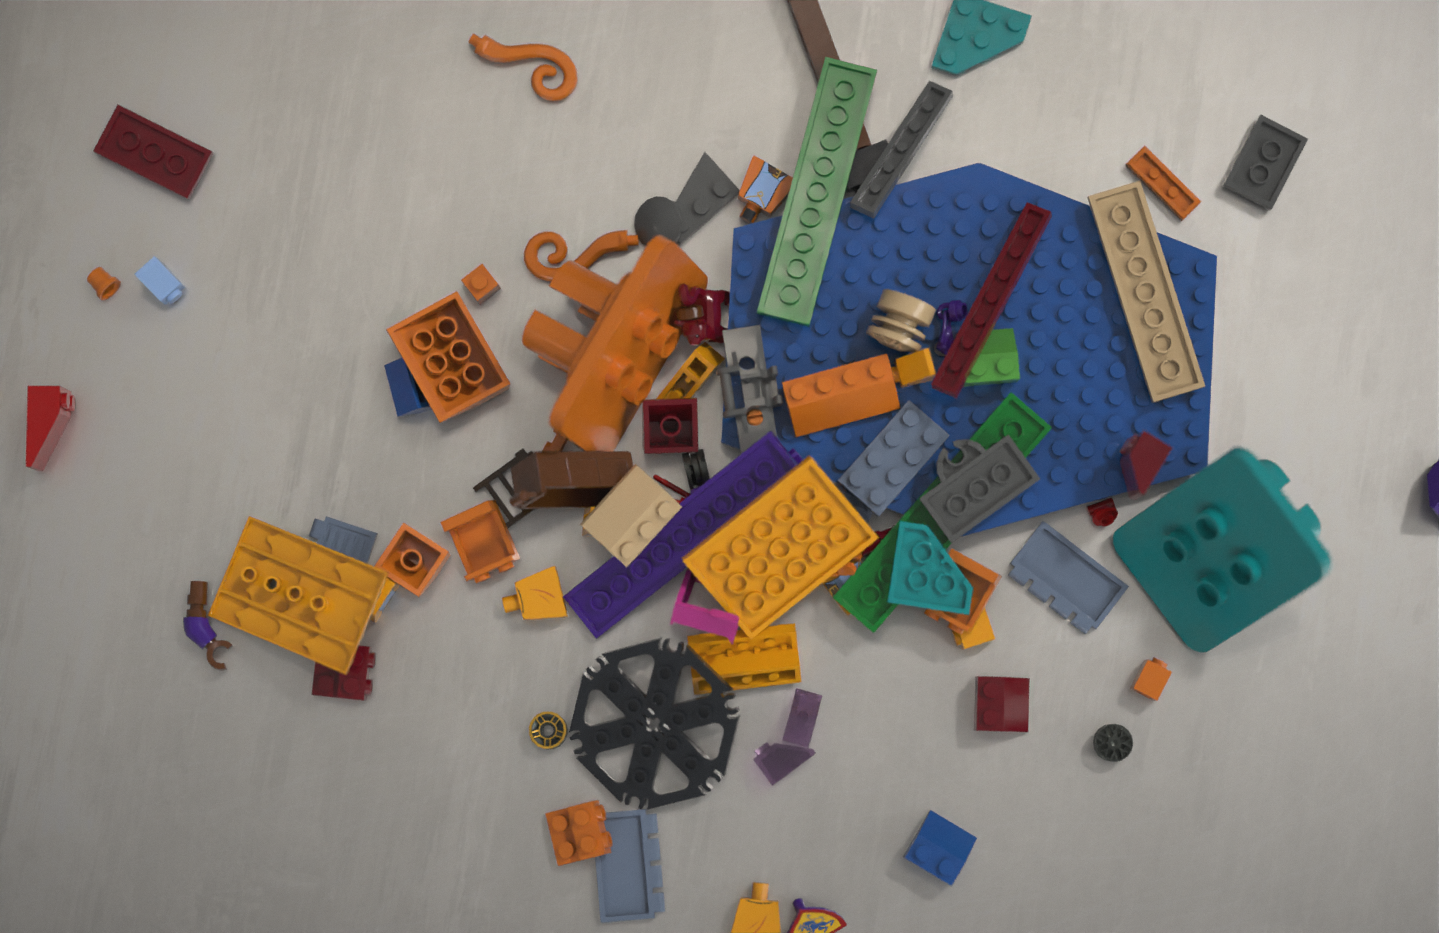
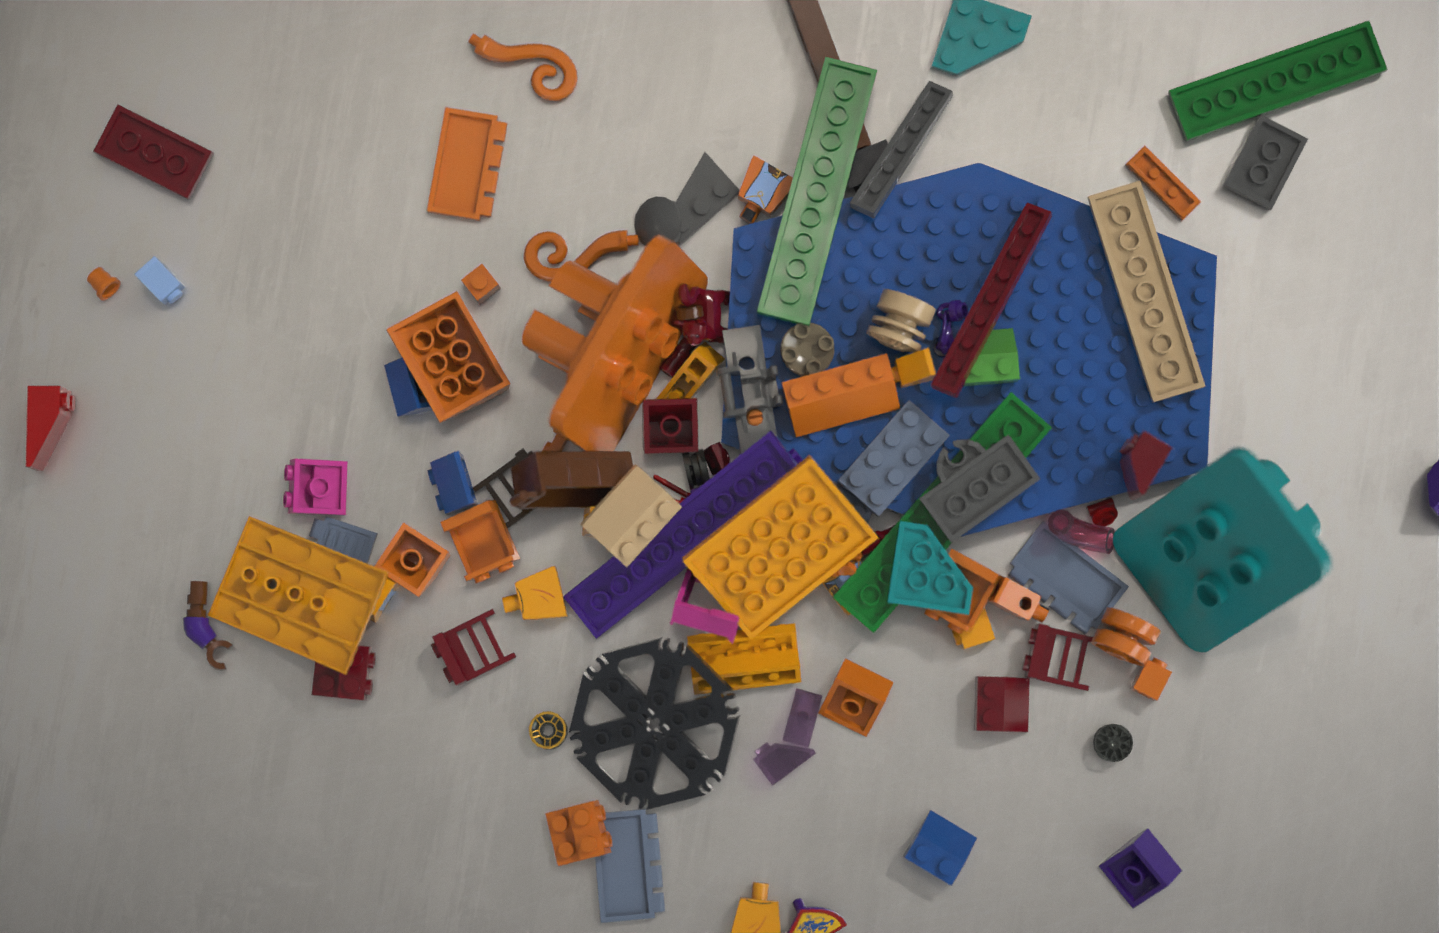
none -> dark pink plate [283,459,348,515]
none -> orange hinge [427,107,508,221]
none -> blue slope [427,451,478,515]
none -> dark red plate [431,609,516,686]
none -> dark red pin [660,336,697,378]
none -> dark red plate [703,442,730,476]
none -> dark tan dish [780,323,834,376]
none -> orange slope [818,658,894,737]
none -> orange torso [988,577,1049,623]
none -> dark red plate [1022,623,1093,691]
none -> clear pink cylinder [1048,509,1115,554]
none -> orange wheel [1091,607,1161,667]
none -> dark purple slope [1099,828,1182,908]
none -> green plate [1168,20,1388,141]

